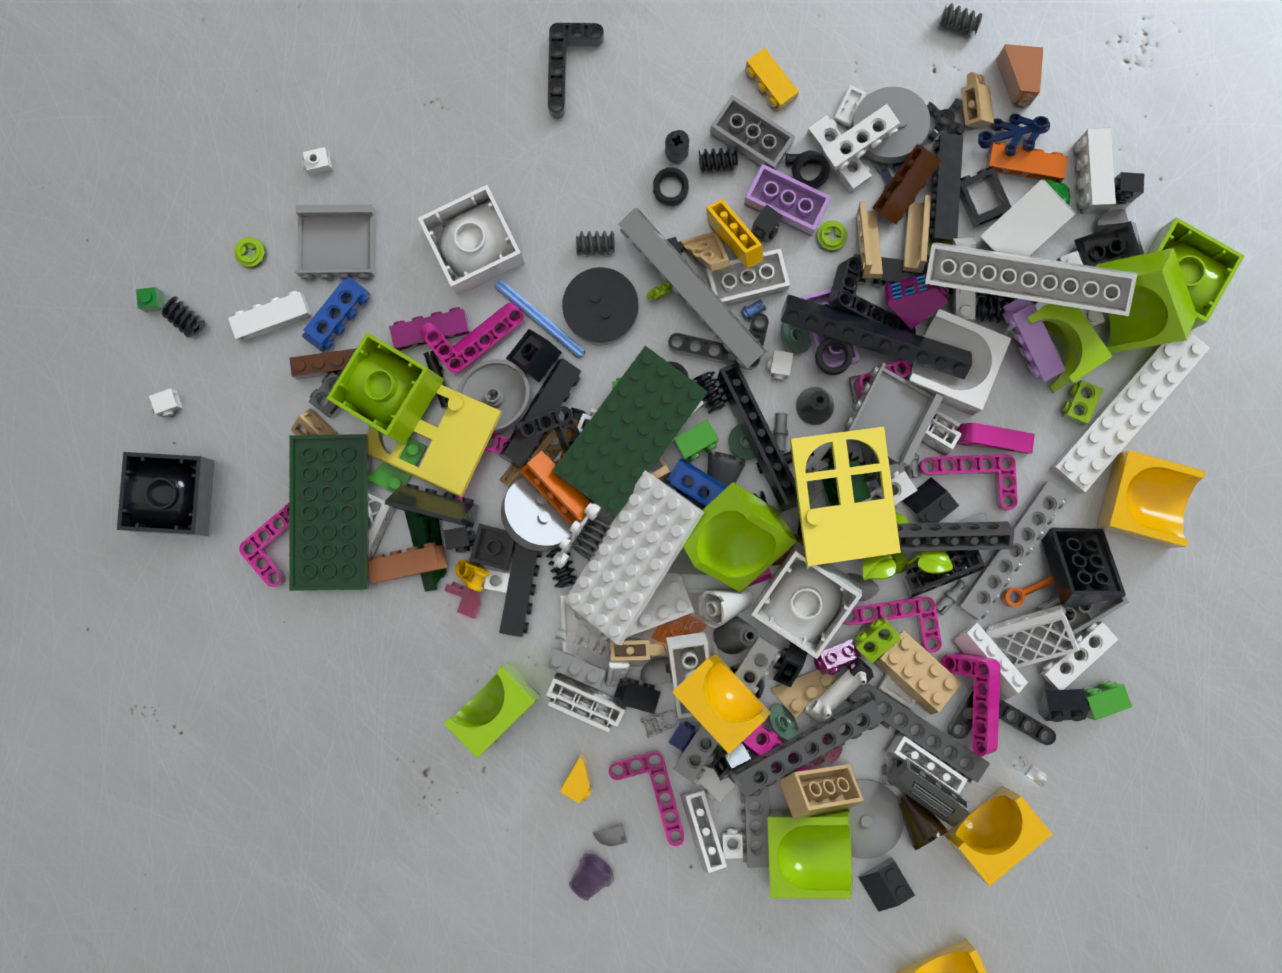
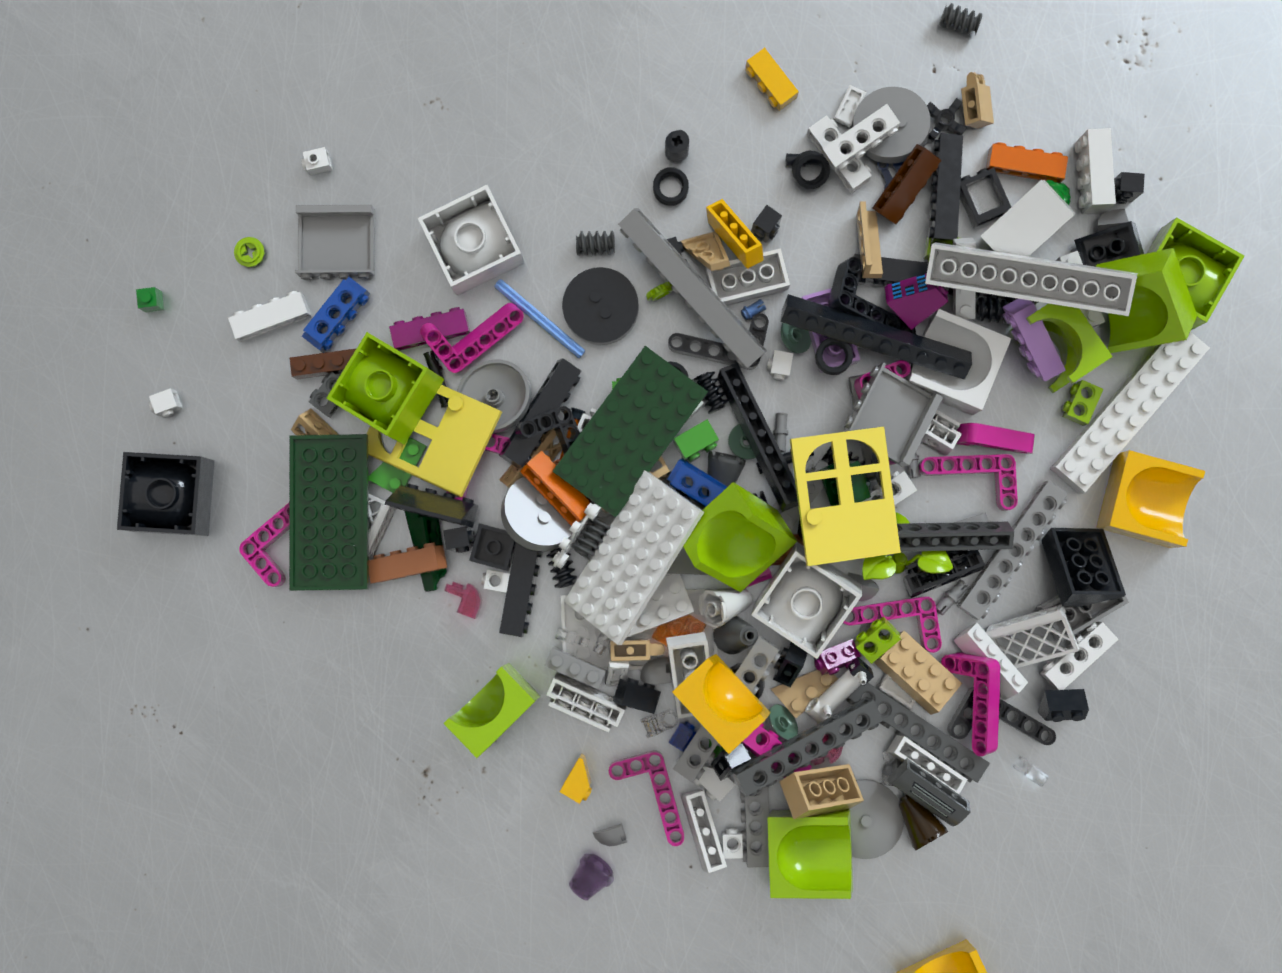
black piece [162,296,205,338] -> none
yellow piece [455,560,489,592] -> none
black slope [506,329,562,382] -> none
black beam [548,23,604,119] -> none
black piece [699,147,738,174] -> none
light grey brick [710,95,796,170] -> none
lavender brick [744,164,831,236] -> none
black cone [796,387,834,425] -> none
lime gear [817,220,848,251] -> none
black slope [858,857,915,912] -> none
black slope [901,477,959,523] -> none
tan fence [903,194,931,273] -> none
yellow piece [943,786,1053,886] -> none
dark blue plant [978,113,1050,157] -> none
nougat slope [996,44,1044,106] -> none
orange piece [1001,576,1055,607] -> none
bright green brick [1084,680,1132,720] -> none

